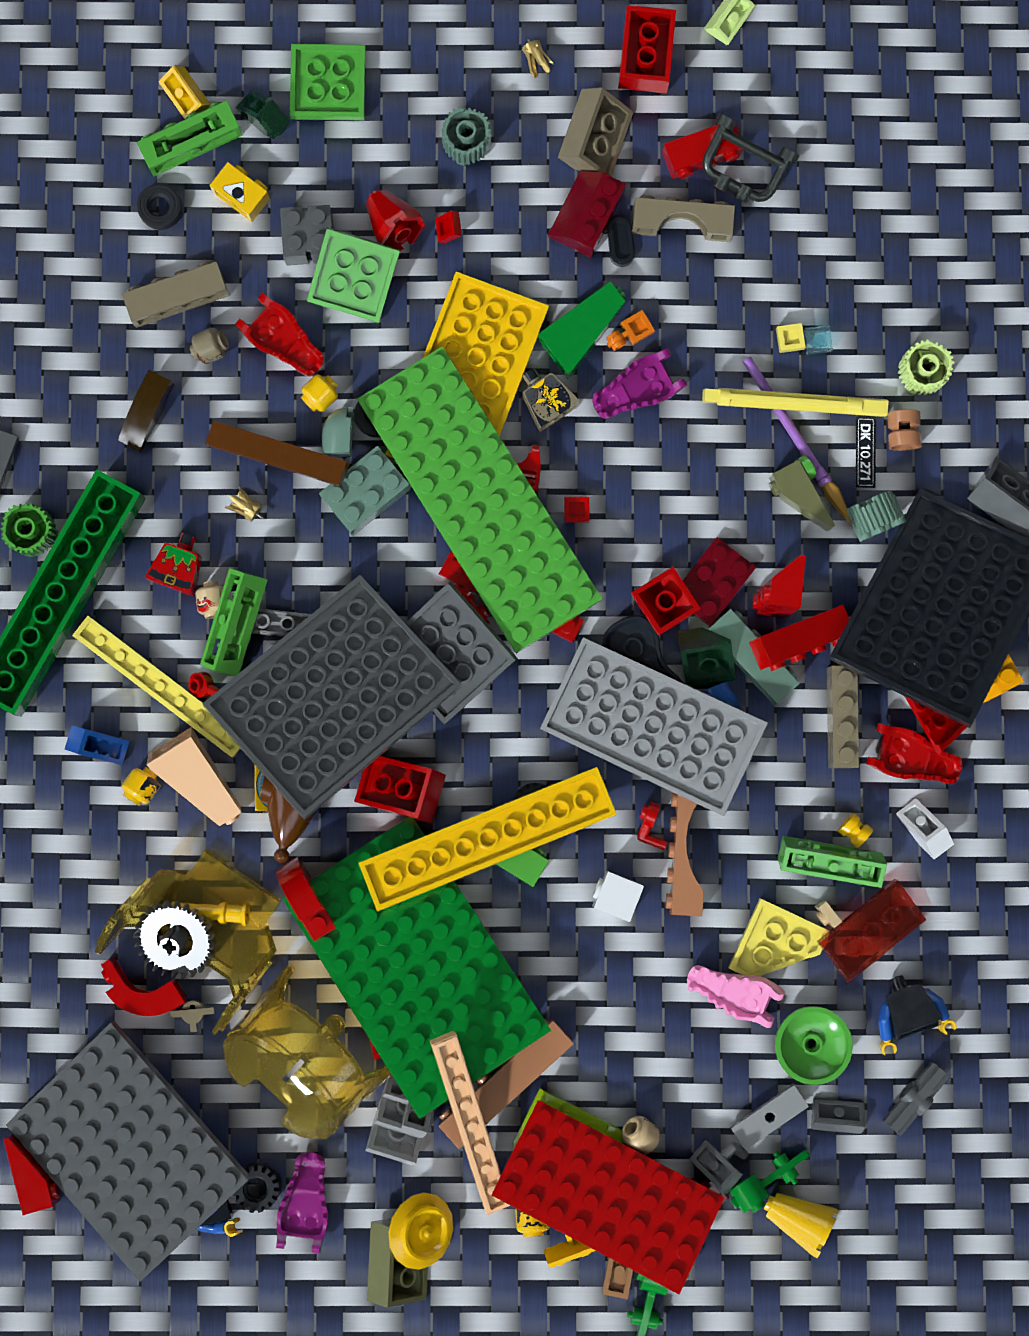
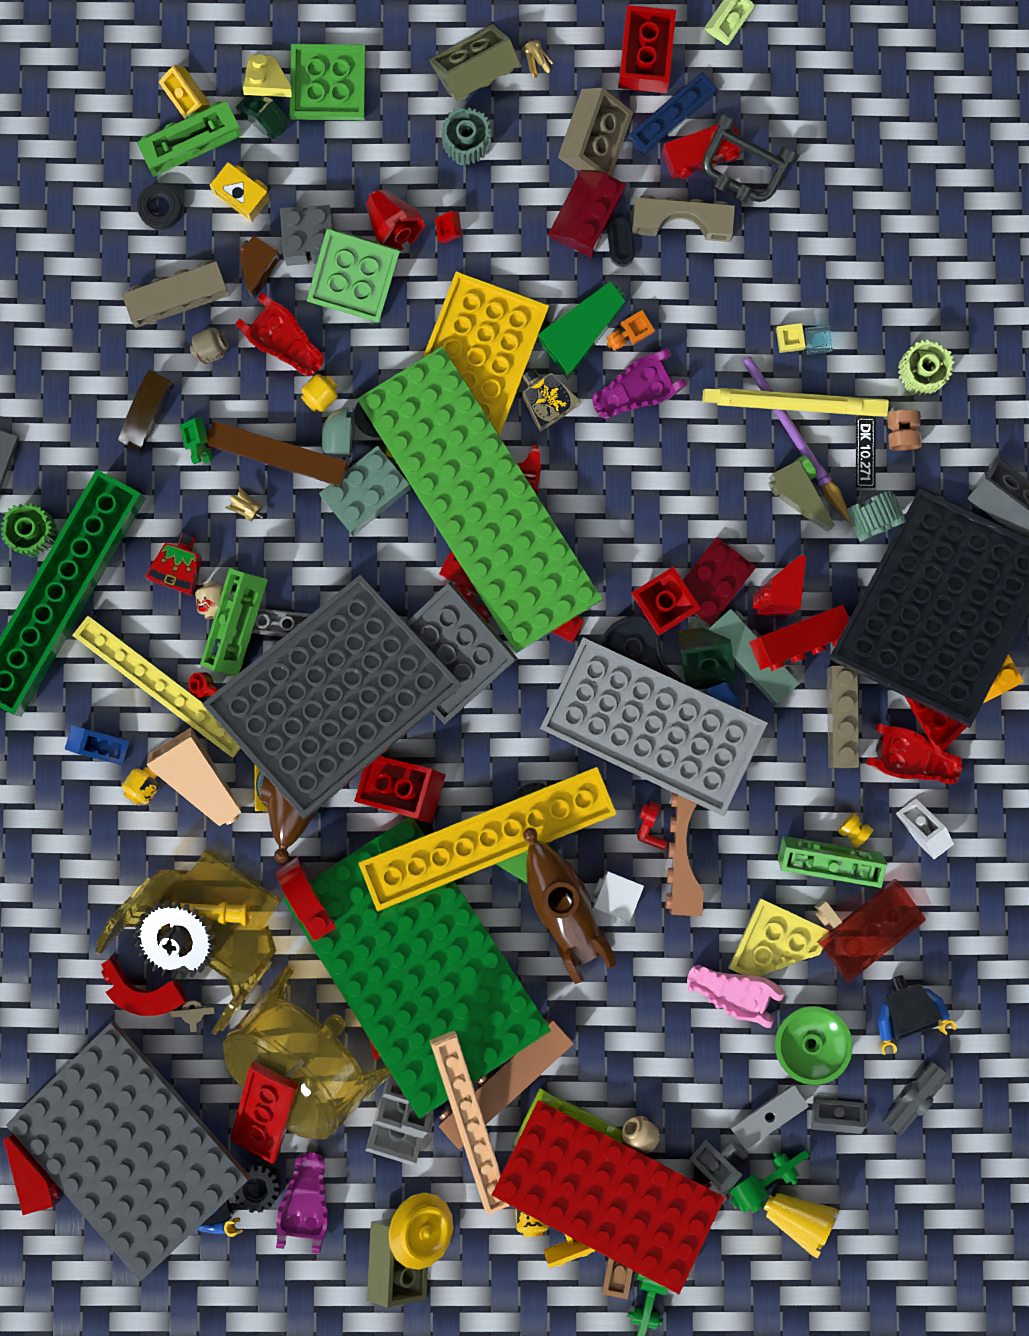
red plate [564,497,590,523] -> none
none -> green plate [180,418,212,464]
none -> red tile [230,1061,299,1164]
none -> reddish brown slope [239,236,281,299]
none -> light yellow wing [243,54,292,97]
none -> olive slope [429,24,520,101]
none -> reddish brown piece [523,827,616,984]
none -> dark blue tile [628,72,718,156]

